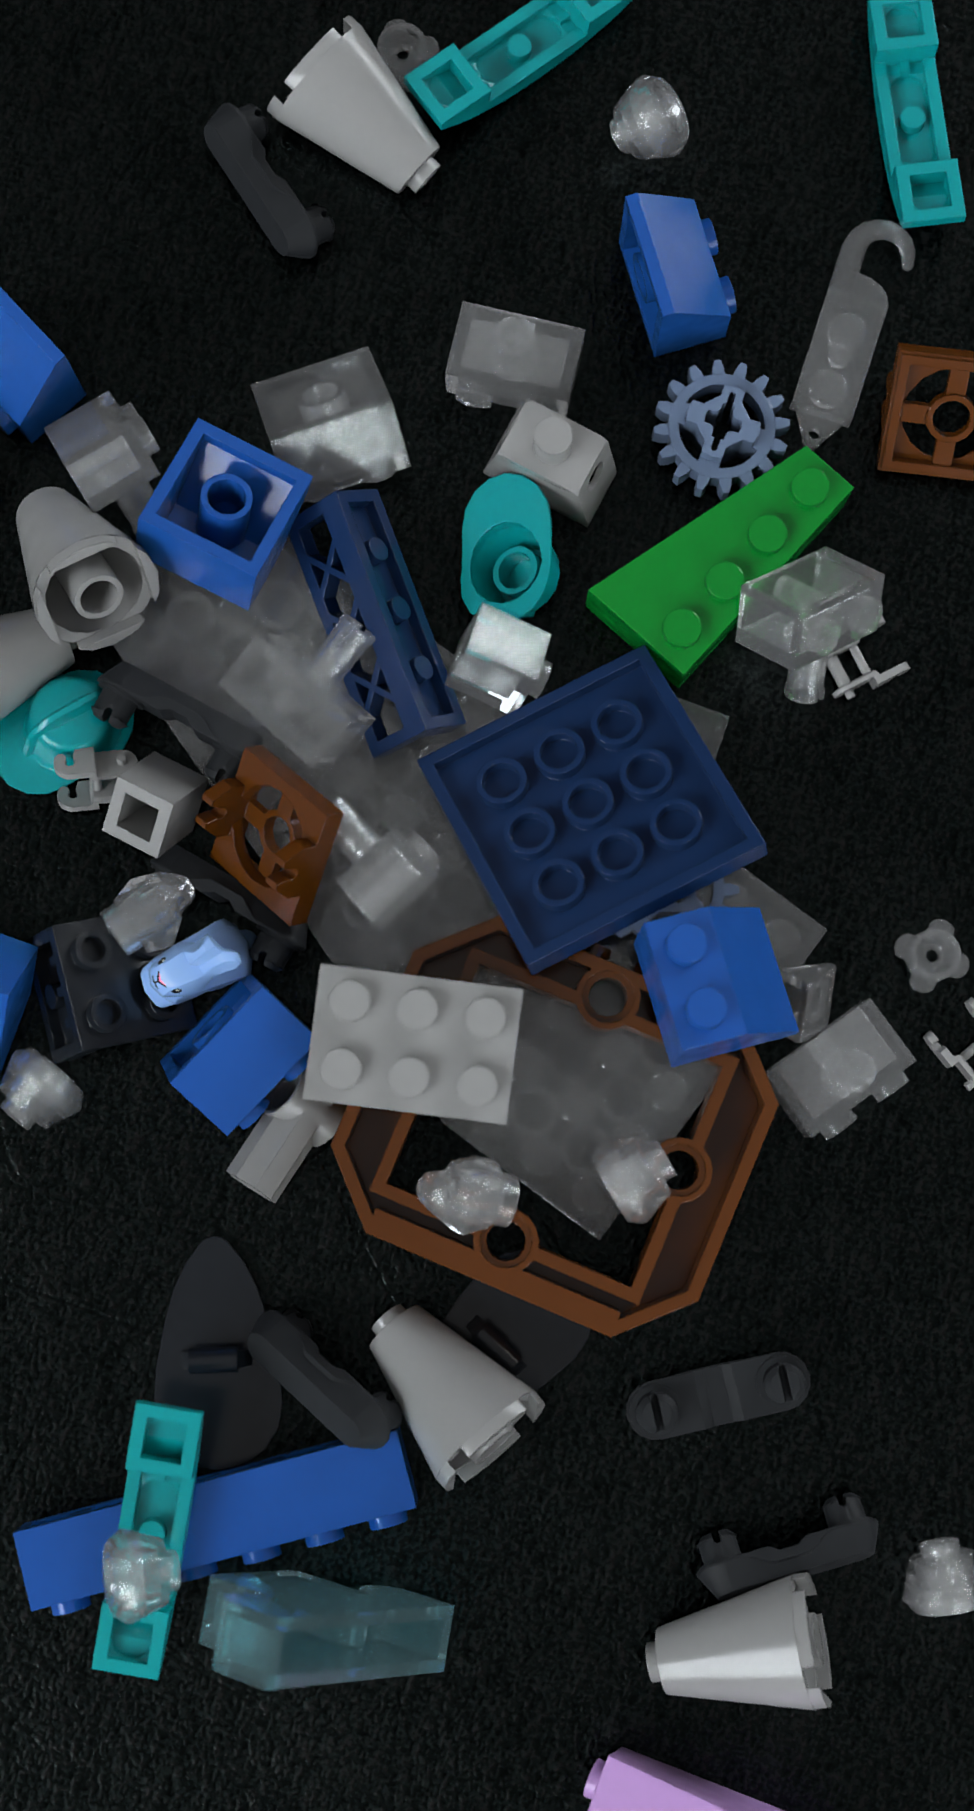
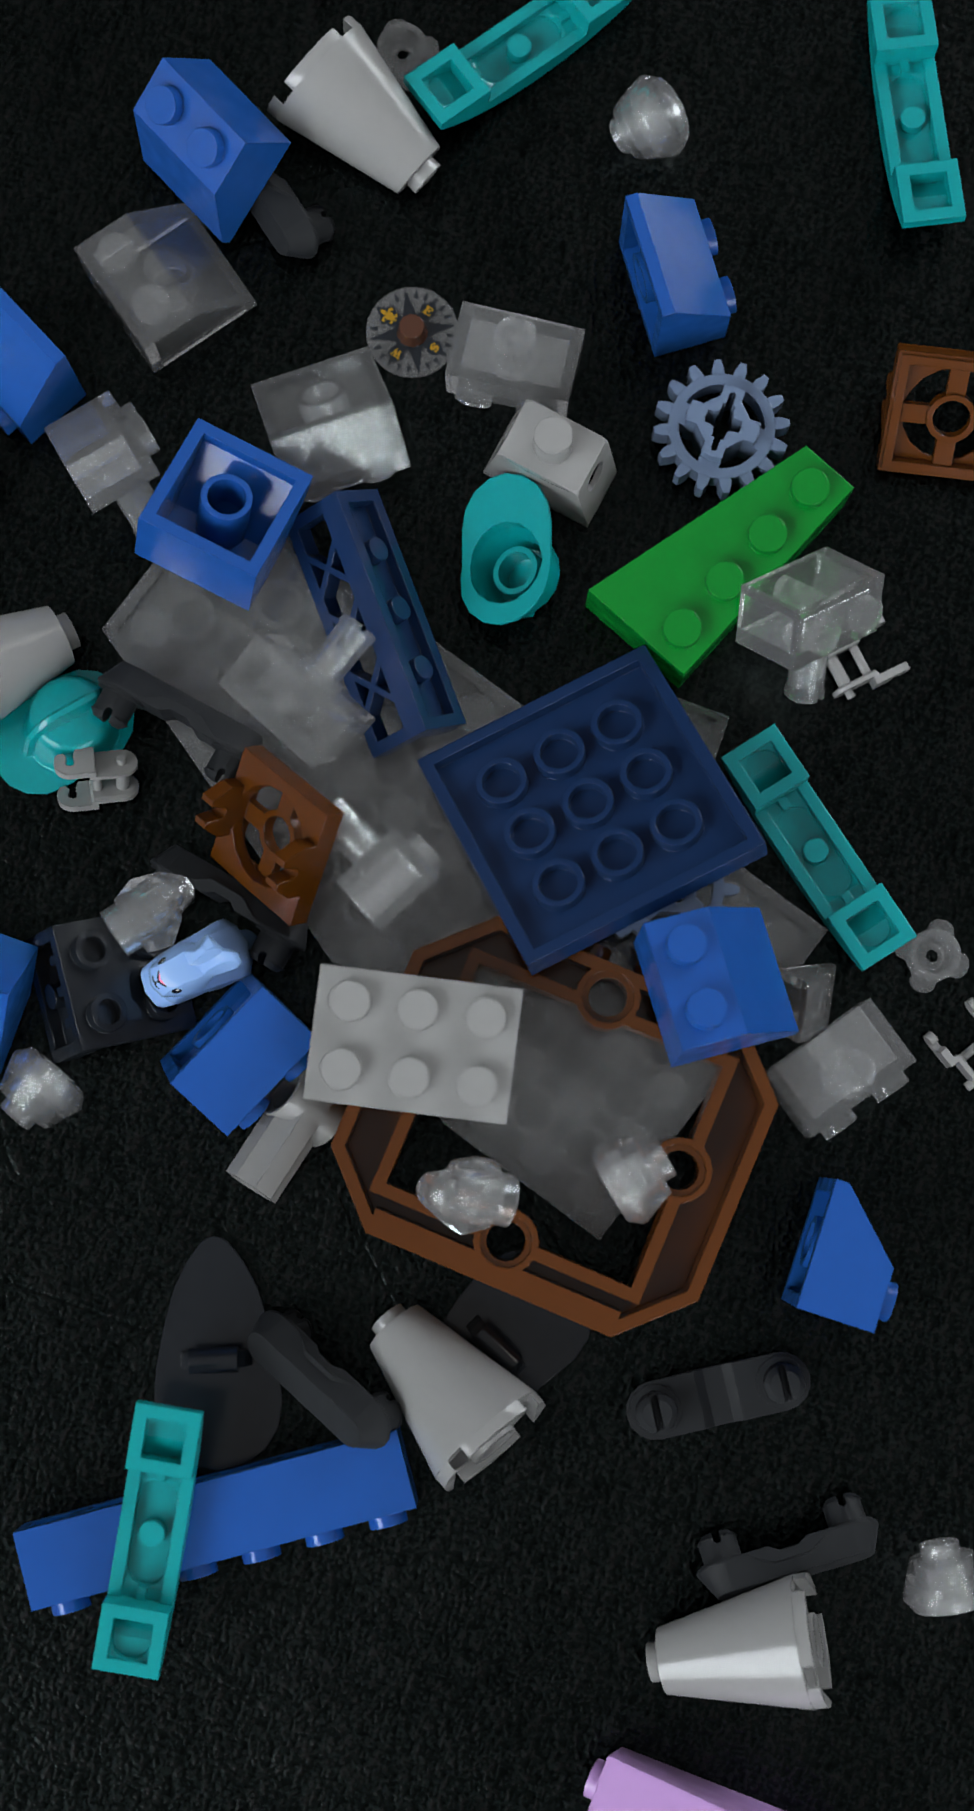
light grey cone [16,487,160,651] -> none
light grey brick [102,751,209,858] -> none
clear cone [102,1528,181,1625] -> none
clear light blue brick [199,1570,455,1691] -> none
clear brick [444,602,553,714] -> none
clear plate [789,219,916,451] -> none
none -> clear slope [74,203,257,373]
none -> blue slope [133,57,291,243]
none -> piece [366,287,459,378]
none -> teal slope [720,723,917,972]
none -> blue slope [781,1177,898,1333]

